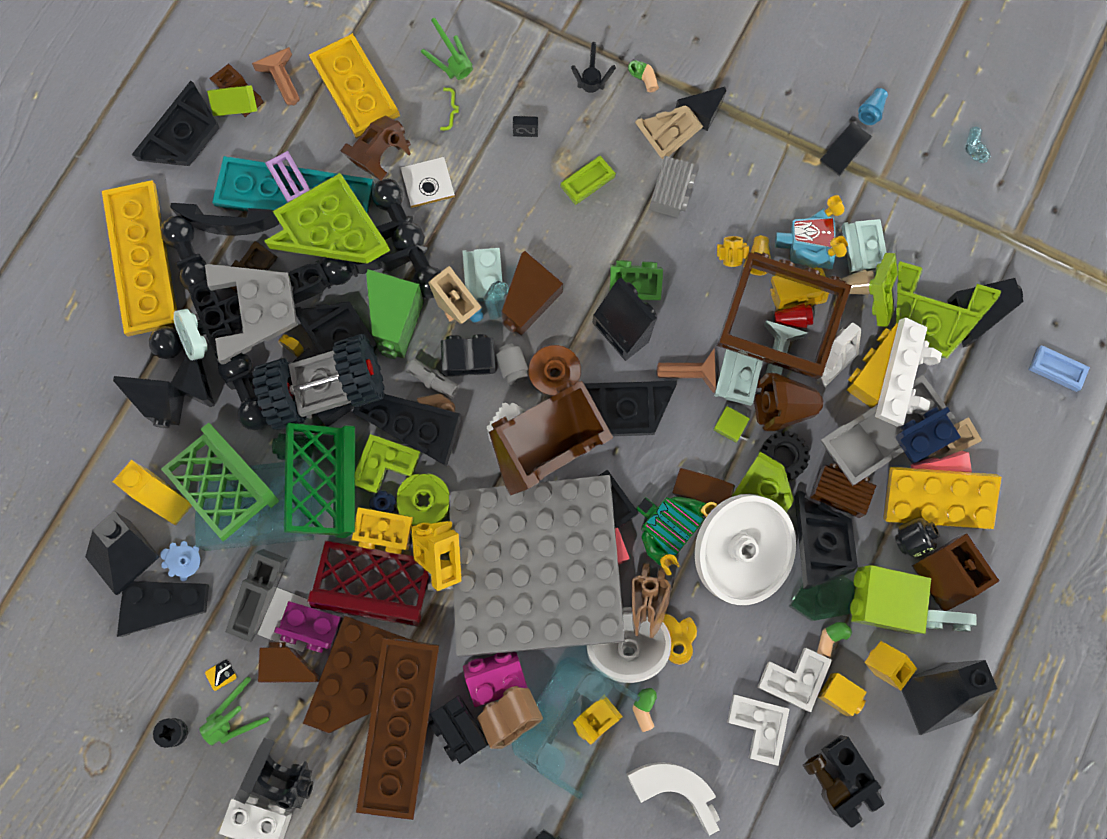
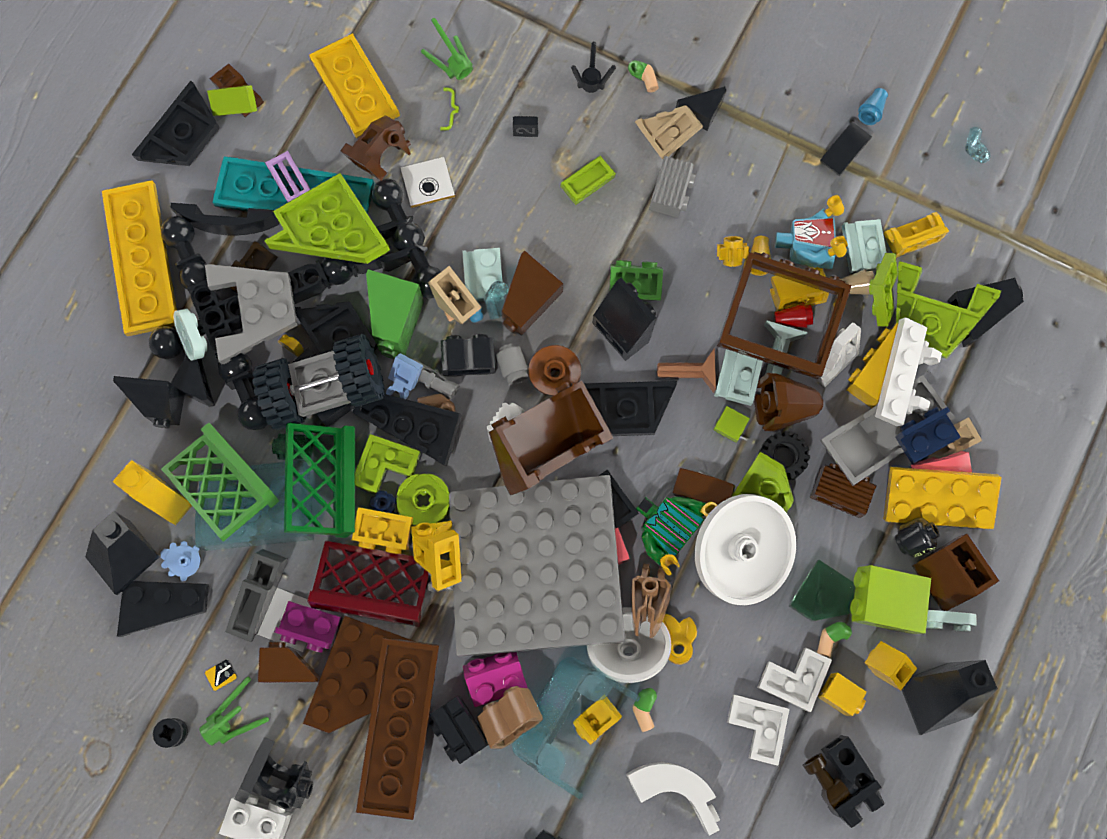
nougat piece [252,47,300,106] -> none
black wing [794,491,858,590] -> none
light blue tile [1028,345,1090,392] -> none
none -> light blue plate [386,353,423,399]
none -> yellow hinge [883,212,949,258]

